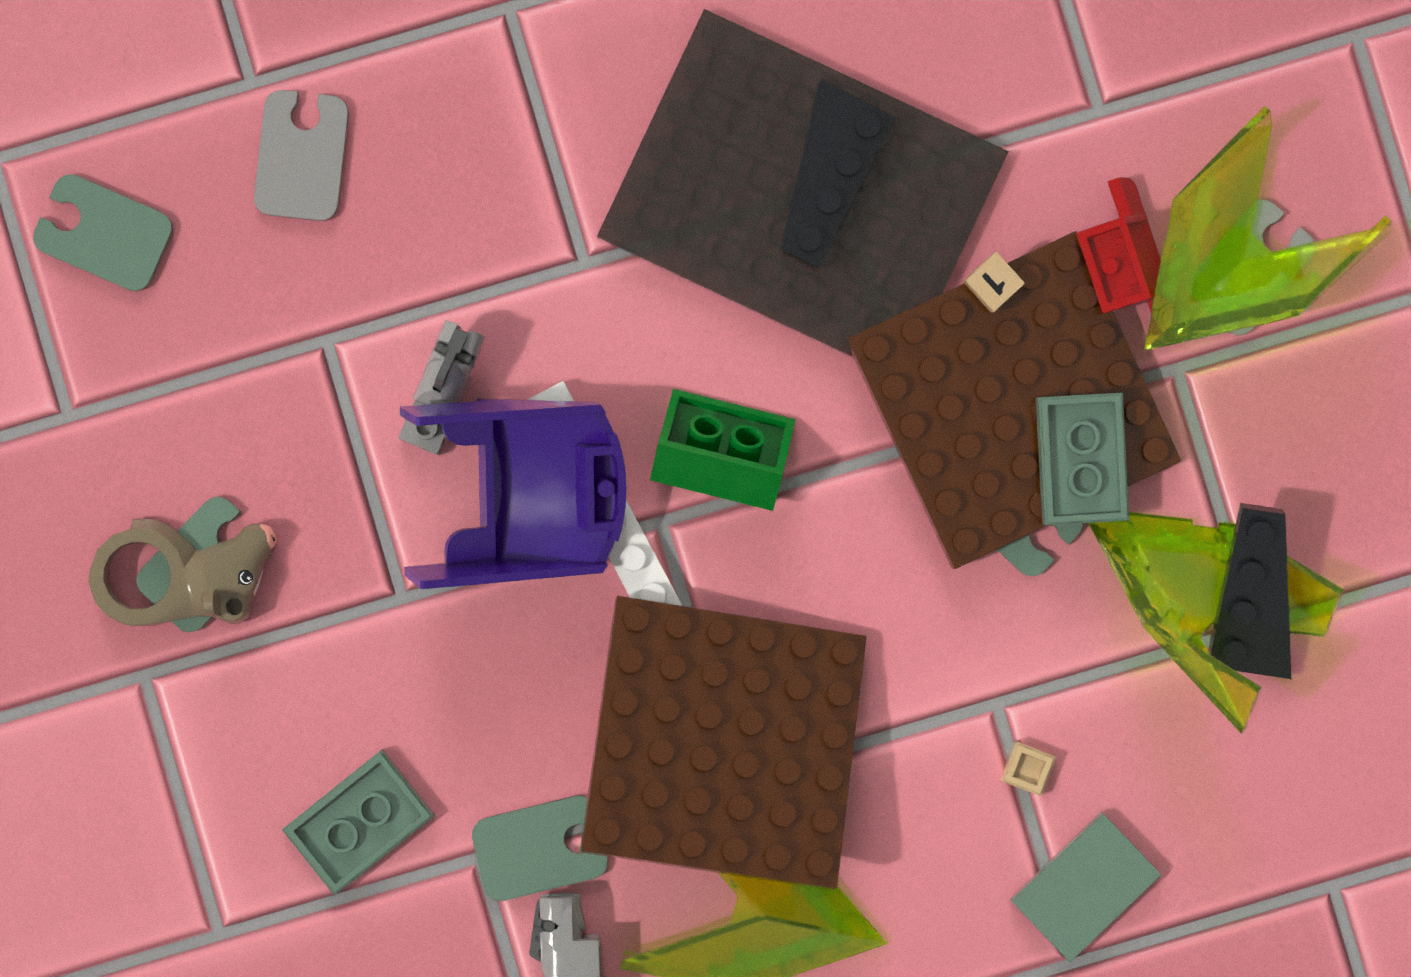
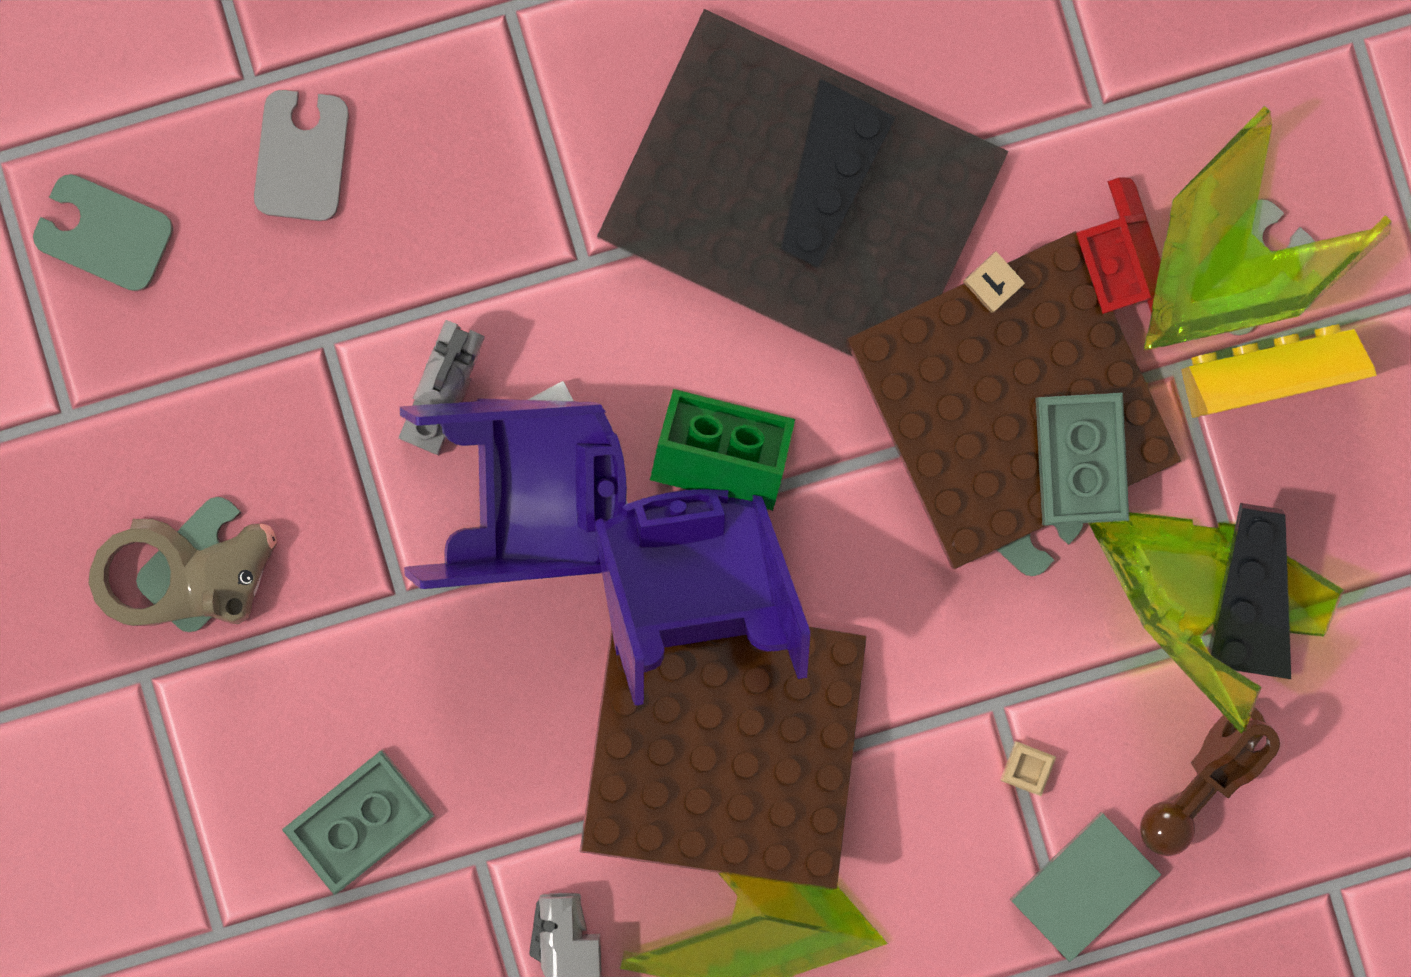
sand green piece [472,795,608,901] -> none
none -> dark purple windscreen [595,489,810,706]
none -> reddish brown piece [1140,703,1280,856]
none -> yellow slope [1181,324,1377,418]

